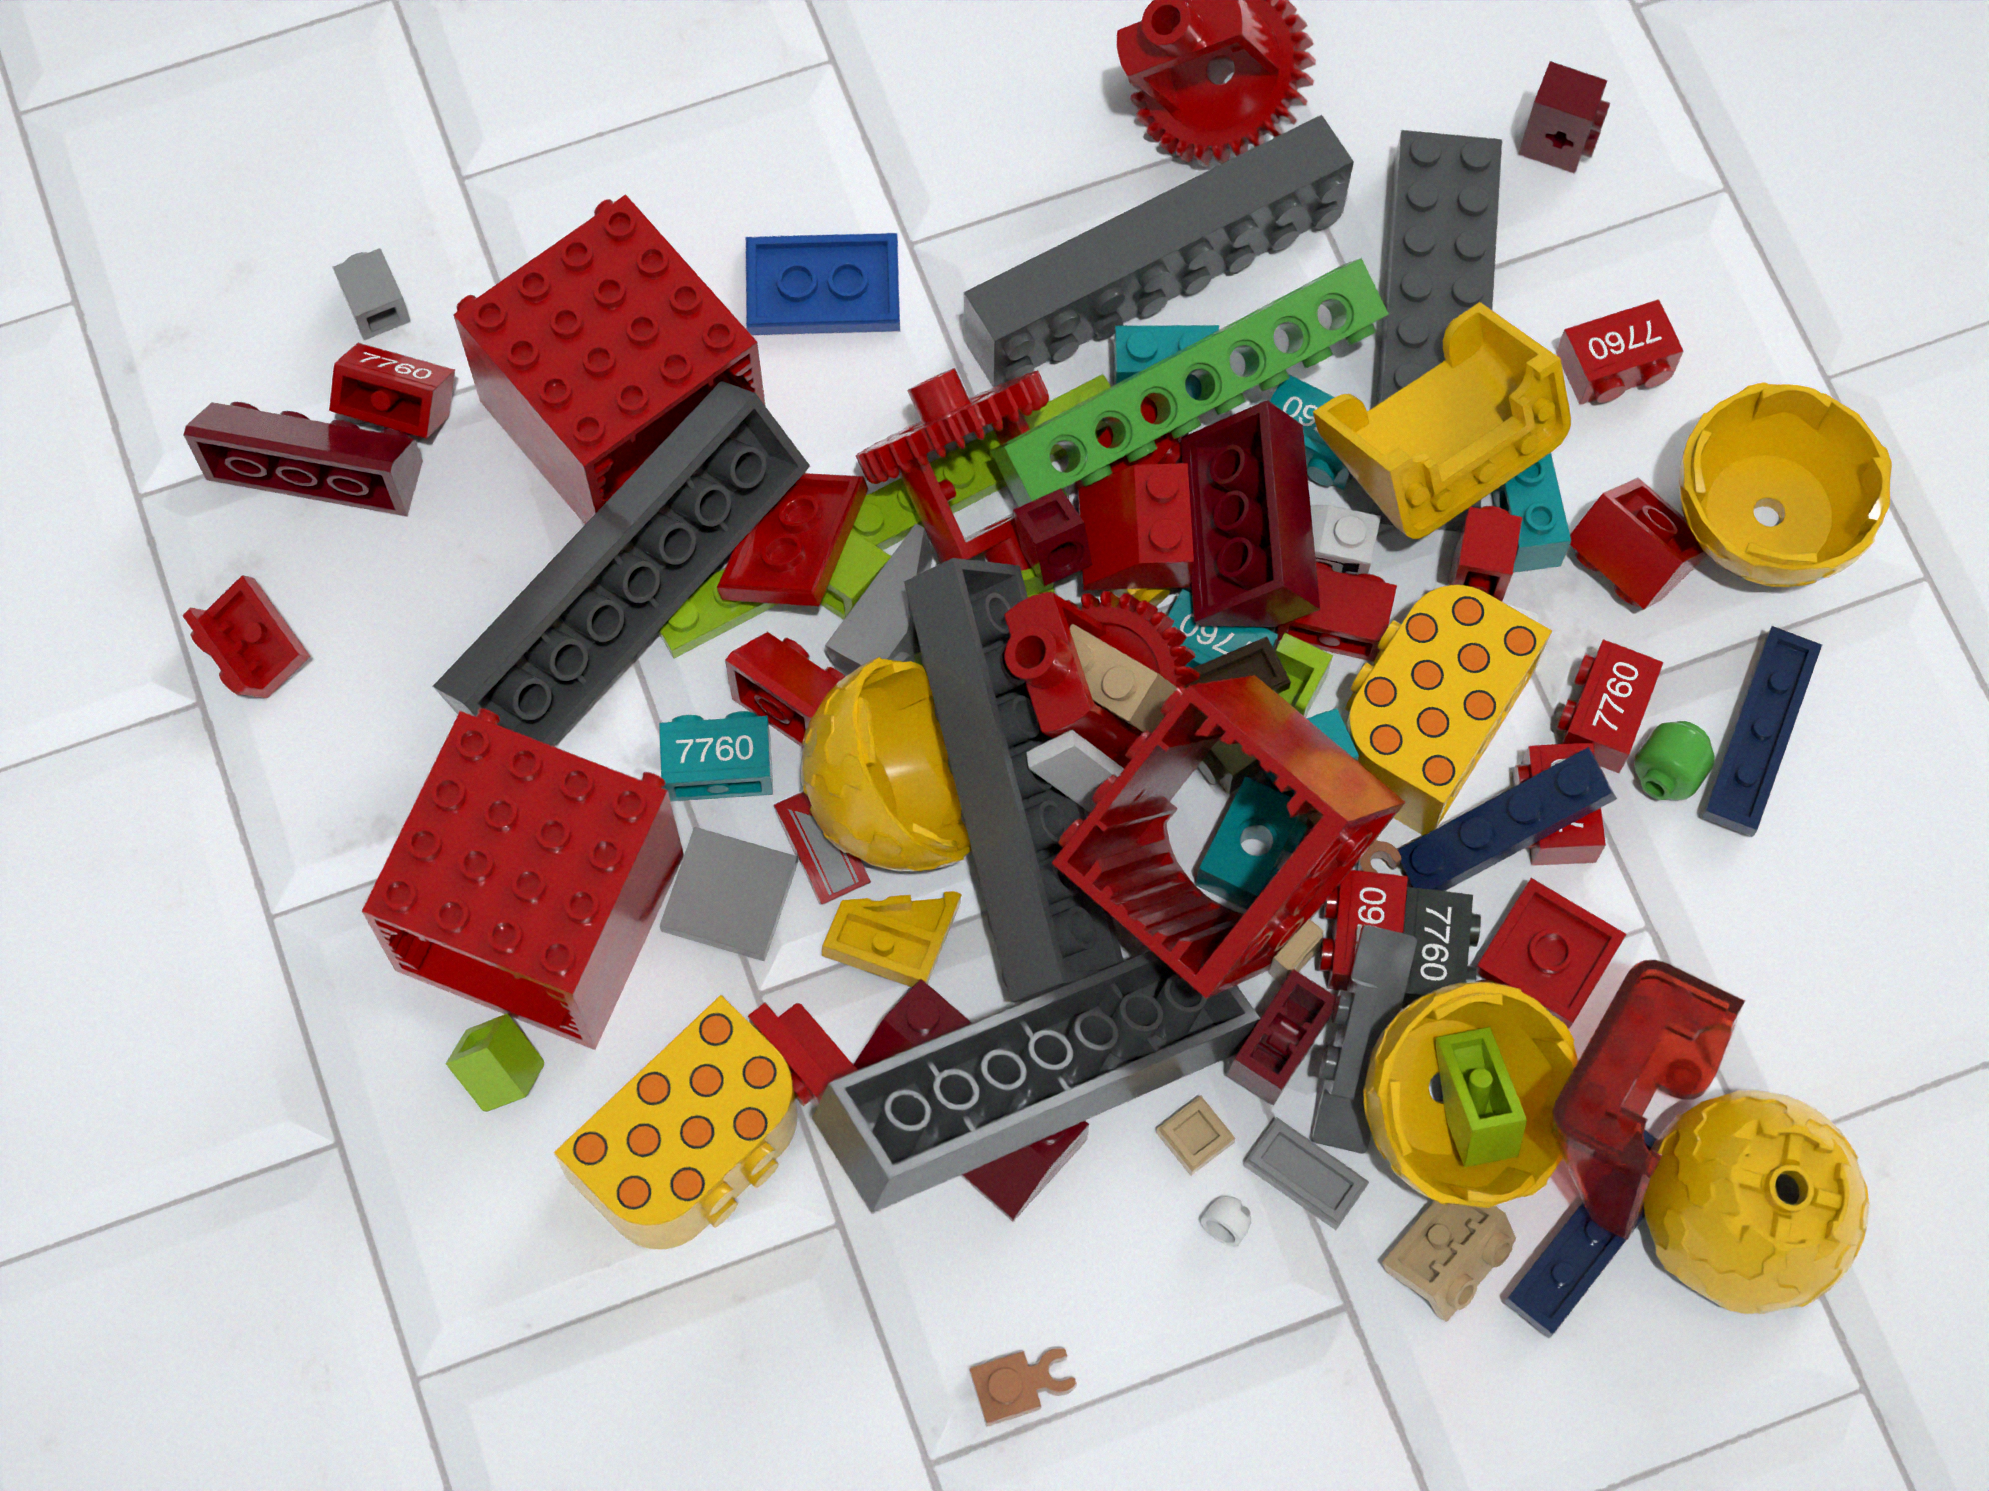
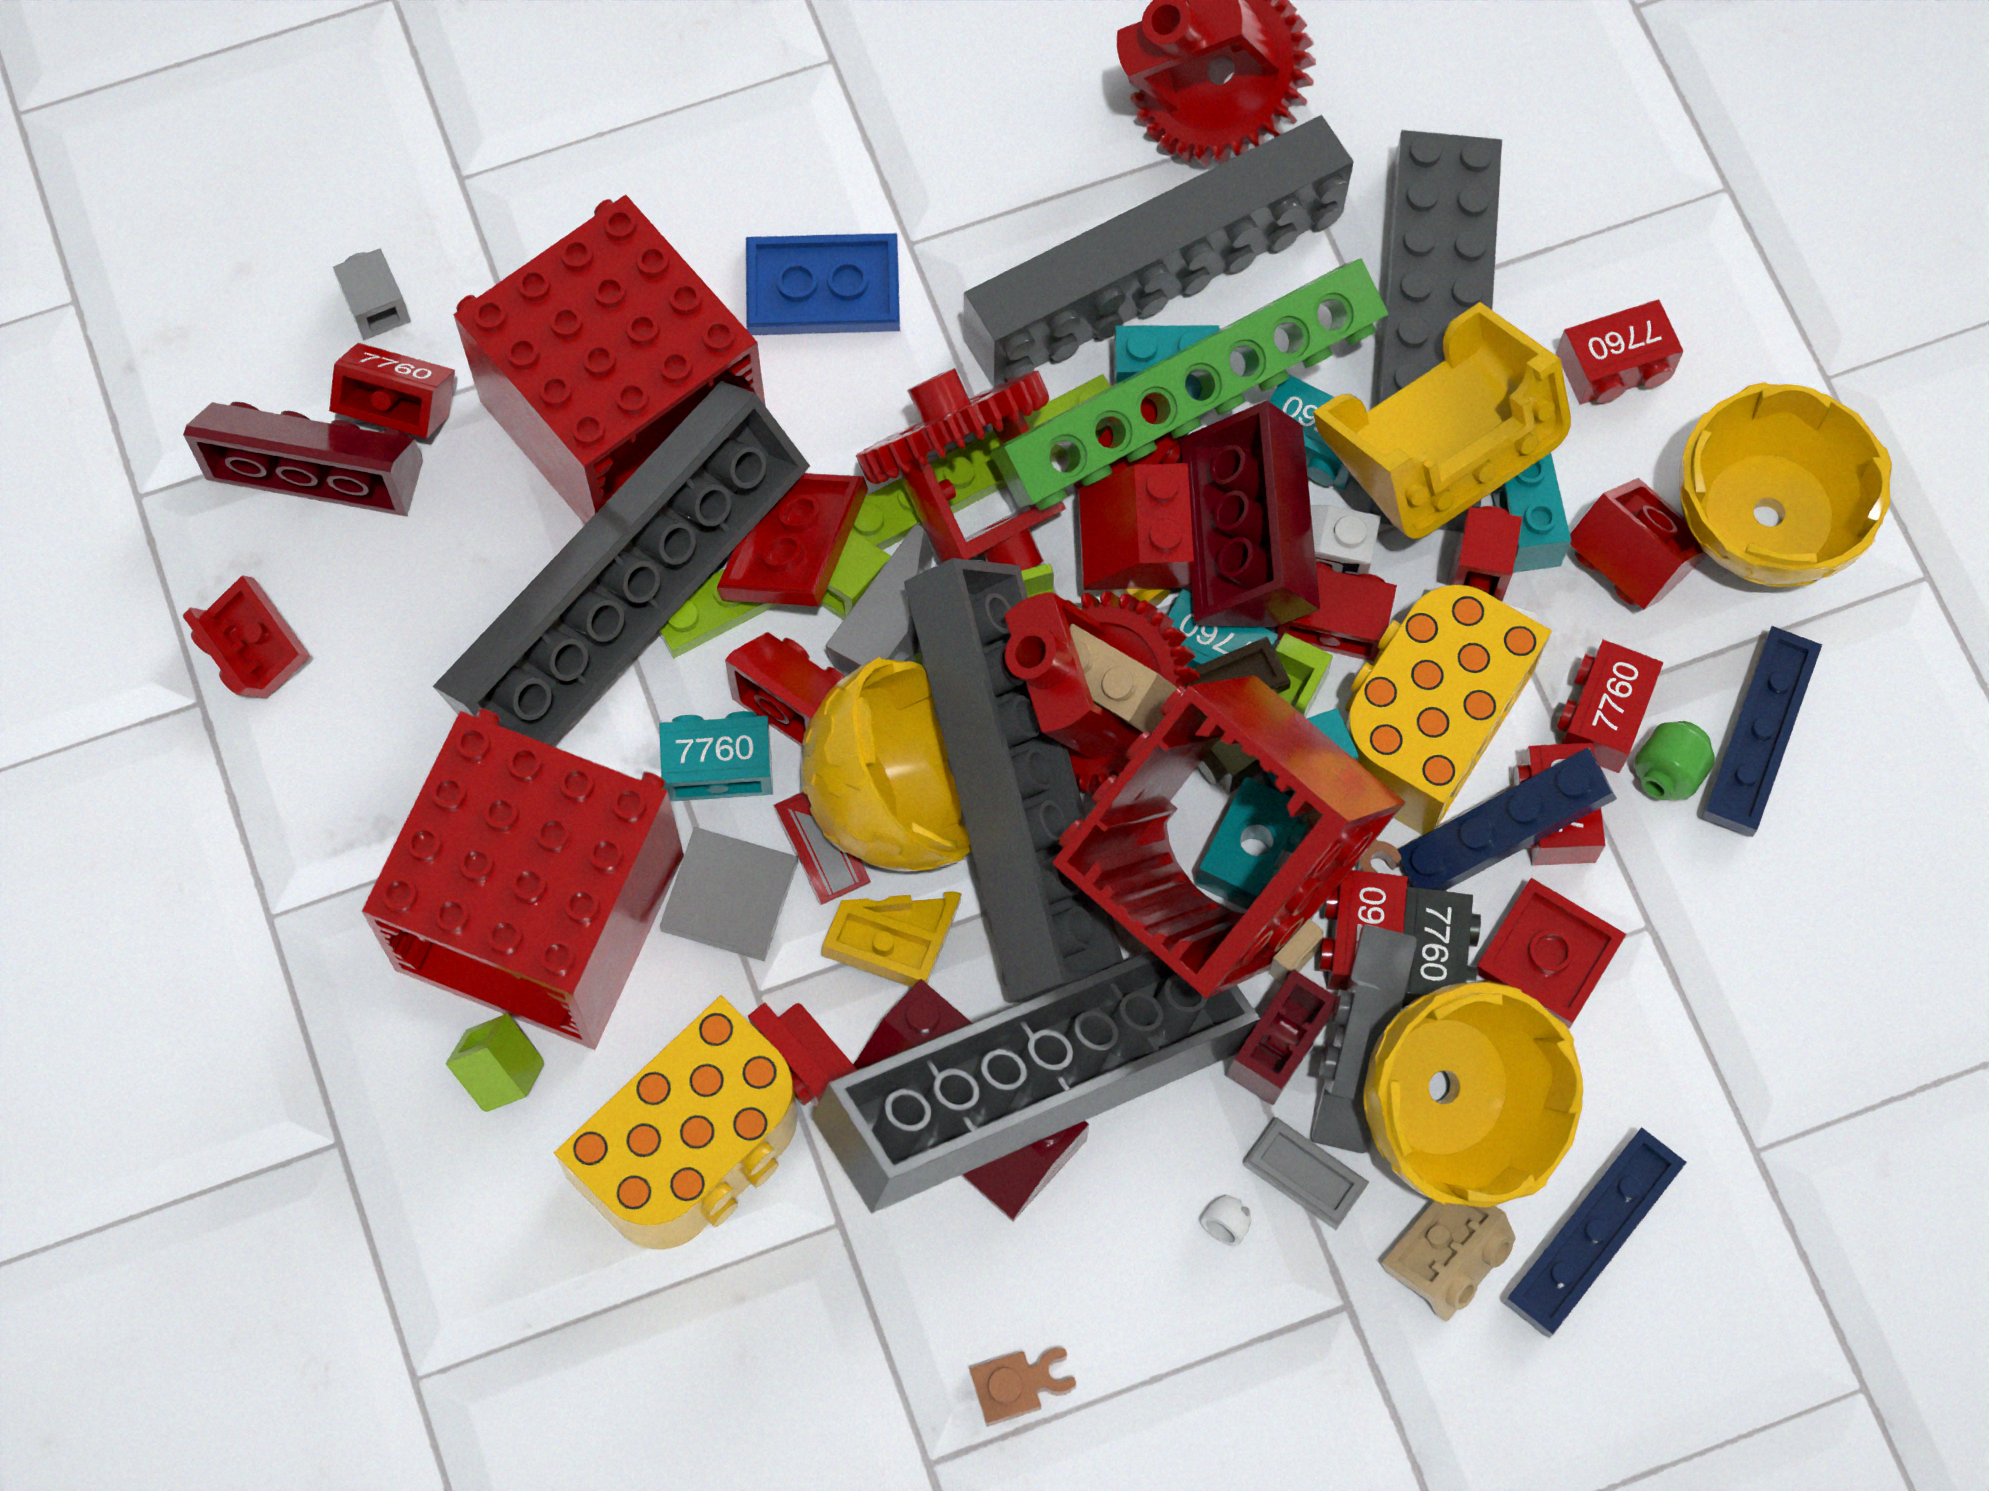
dark red brick [1013,488,1092,587] -> none
white tile [1027,730,1124,813] -> none
tan tile [1156,1095,1236,1176] -> none
lime slope [1435,1027,1527,1168] -> none
dark red brick [1518,61,1611,174] -> none
clear red windscreen [1549,960,1745,1240] -> none
yellow piece [1641,1090,1869,1314] -> none

